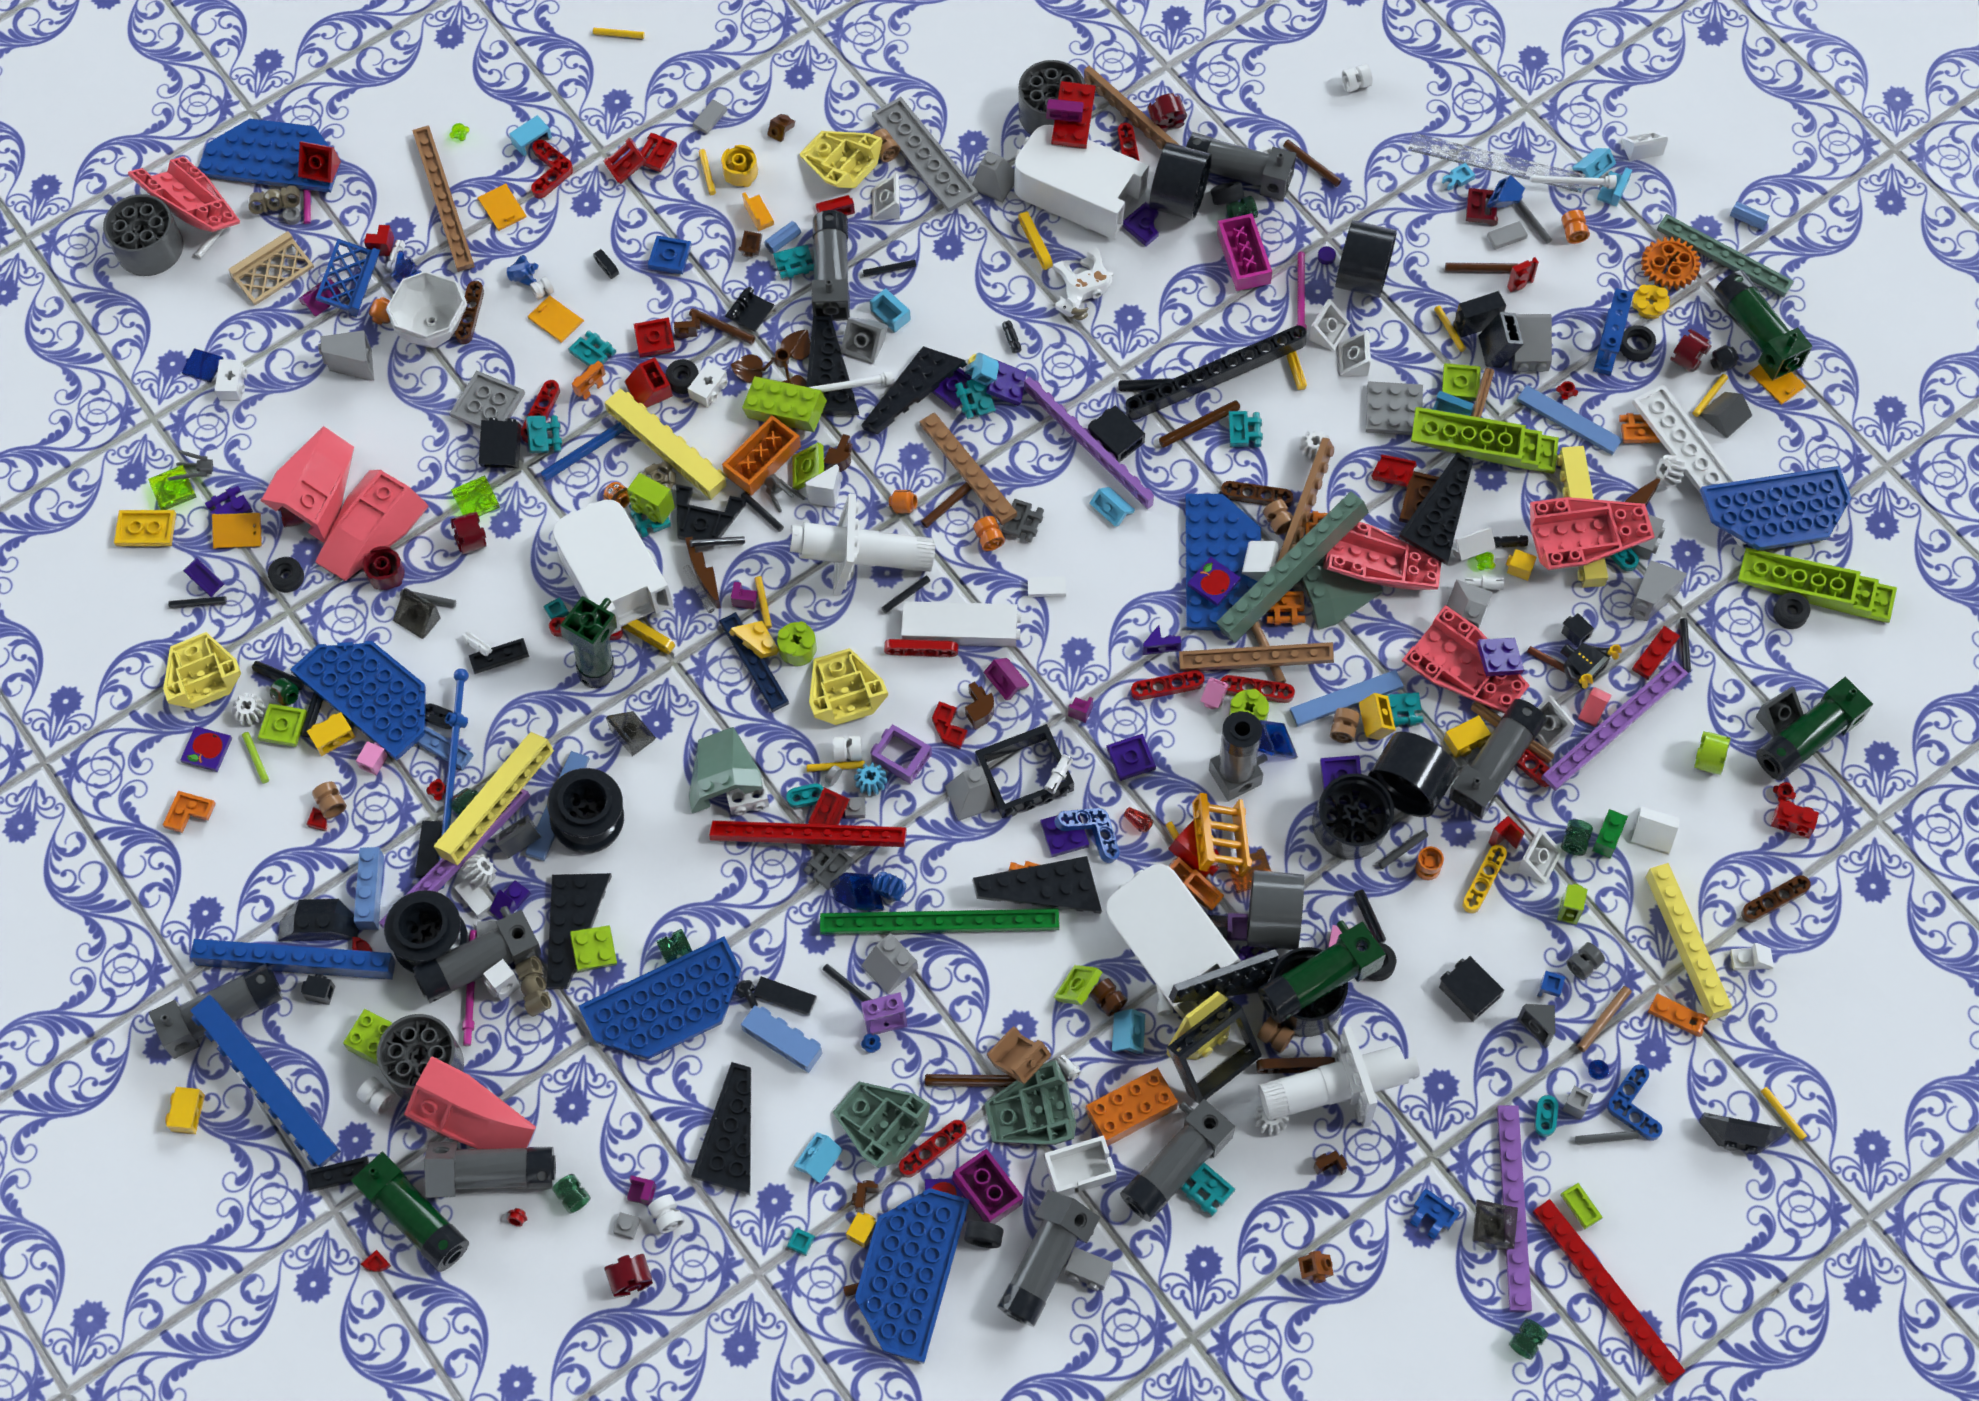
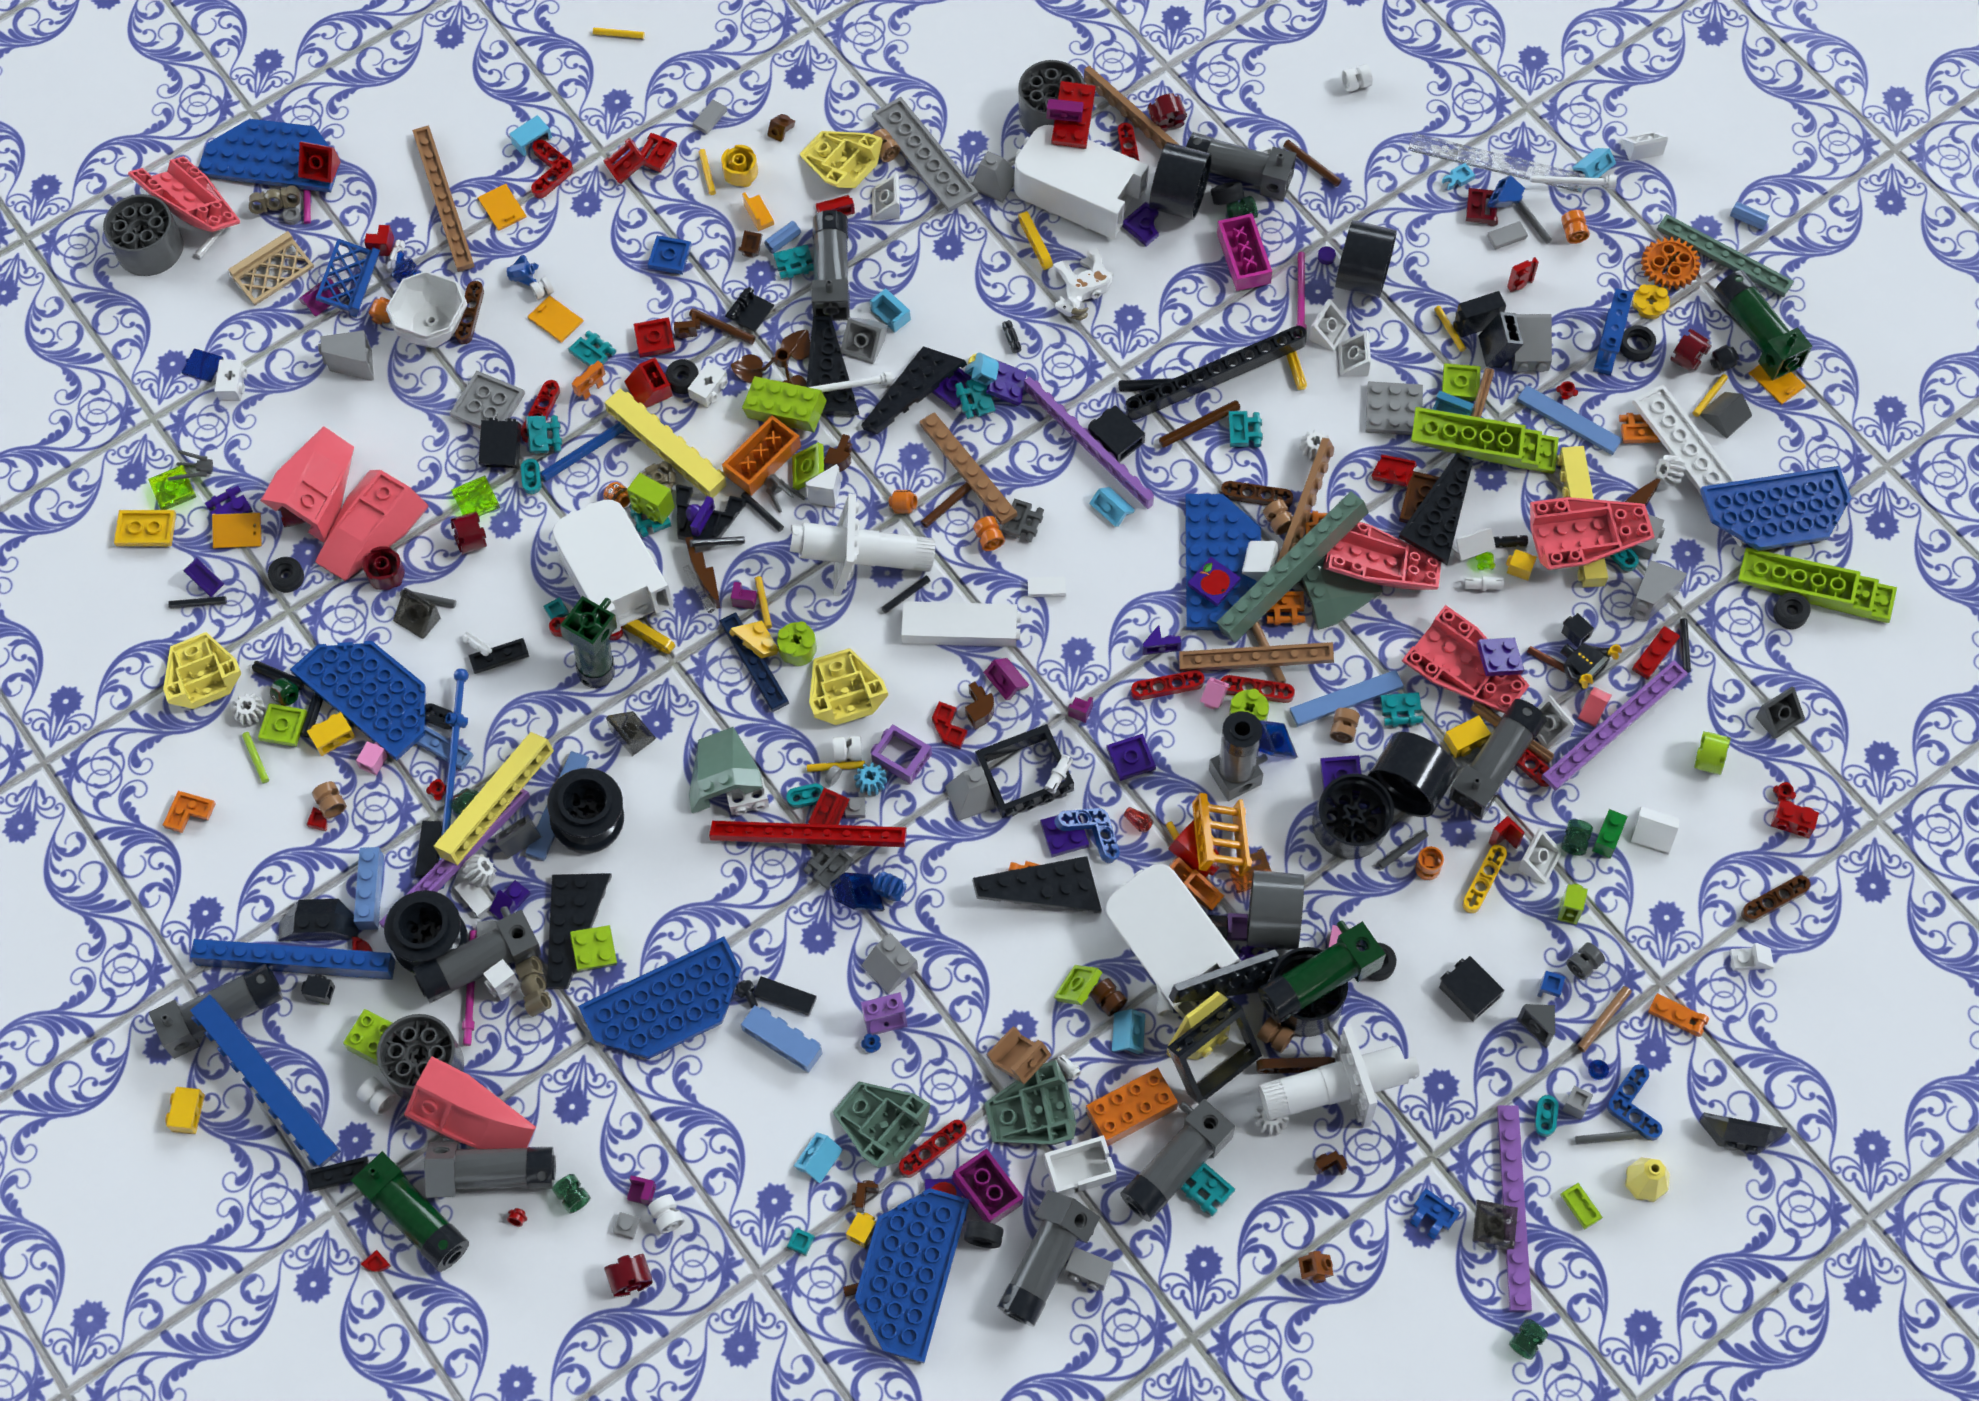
tile [180,726,232,772] -> none
clear neon green plate [449,123,470,141] -> none
black beam [593,249,619,279] -> none
clear green wheel [656,929,692,963] -> none
black wing [691,1062,752,1195] -> none
green plate [820,909,1059,935] -> none
black bar [822,964,872,1002] -> none
black bar [863,260,916,277] -> none
red beam [884,639,959,657] -> none
reddish brown axle [925,1074,1016,1087] -> none
black axle [1354,889,1386,943] -> none
yellow brick [1359,693,1396,740] -> none
reddish brown piece [1445,262,1518,272] -> none
light grey slope [1446,579,1493,628] -> none
red plate [1532,1199,1685,1385] -> none
medium azure panel [1597,168,1632,207] -> none
light yellow brick [1646,863,1732,1021] -> none
dark green piece [1756,676,1873,781] -> none
yellow bar [1760,1087,1807,1141] -> none
none -> teal plate [521,458,542,494]
none -> dark purple tile [685,496,715,537]
none -> light yellow cone [1625,1157,1670,1202]

